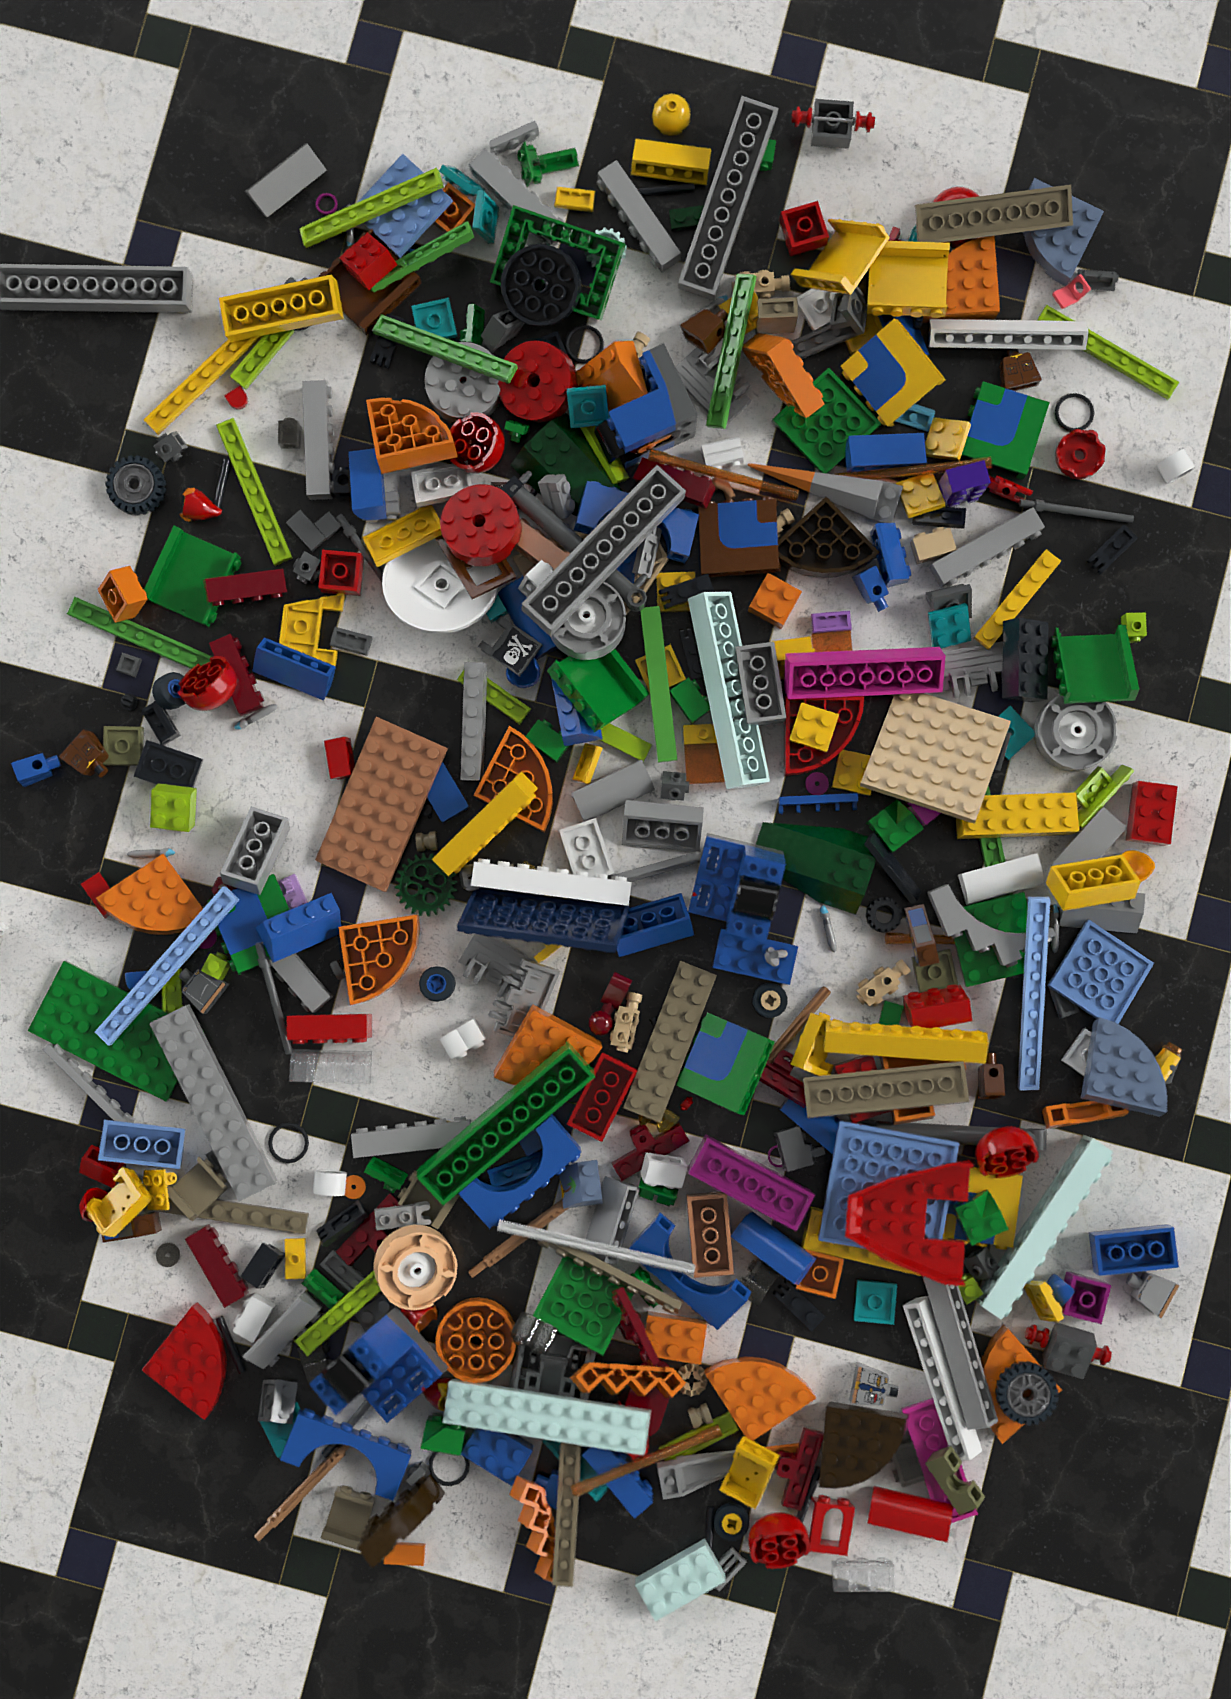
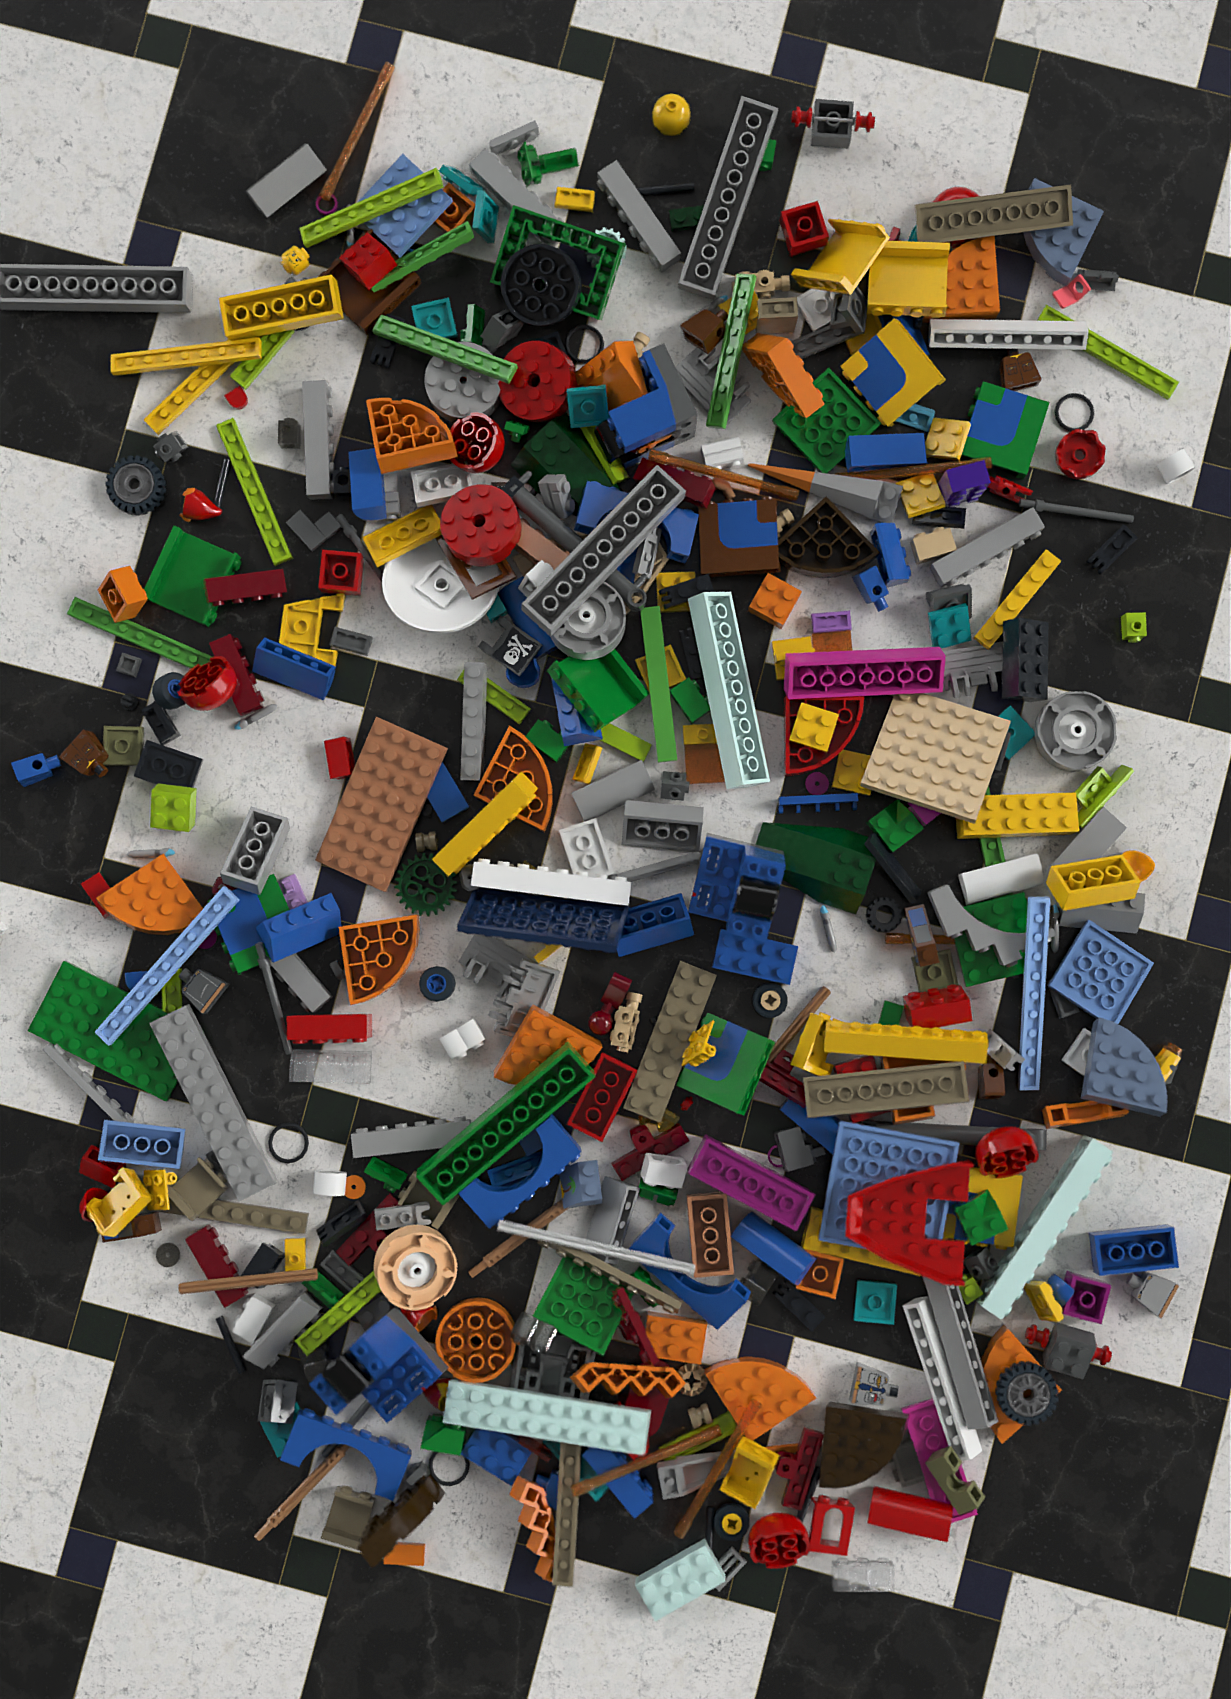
red brick [142,1302,227,1420] -> none
lime brick [201,952,230,980] -> none
dark grey brick [293,551,321,584] -> none
yellow brick [631,139,711,185] -> none
light grey slope [735,642,786,725] -> none
light grey plate [765,947,788,967] -> none
tan brick [856,959,911,1007] -> none
green panel [1050,625,1139,704] -> none
red brick [1125,781,1178,846] -> none
none -> yellow plate [111,337,262,376]
none -> medium nougat axle [178,1268,318,1294]
none -> yellow head [280,246,310,276]
none -> clear orange piece [319,62,395,201]
none -> clear red piece [518,1435,552,1462]
none -> clear orange piece [674,1399,761,1539]
none -> yellow hinge [681,1020,716,1067]
none -> light grey hinge [987,1029,1025,1071]

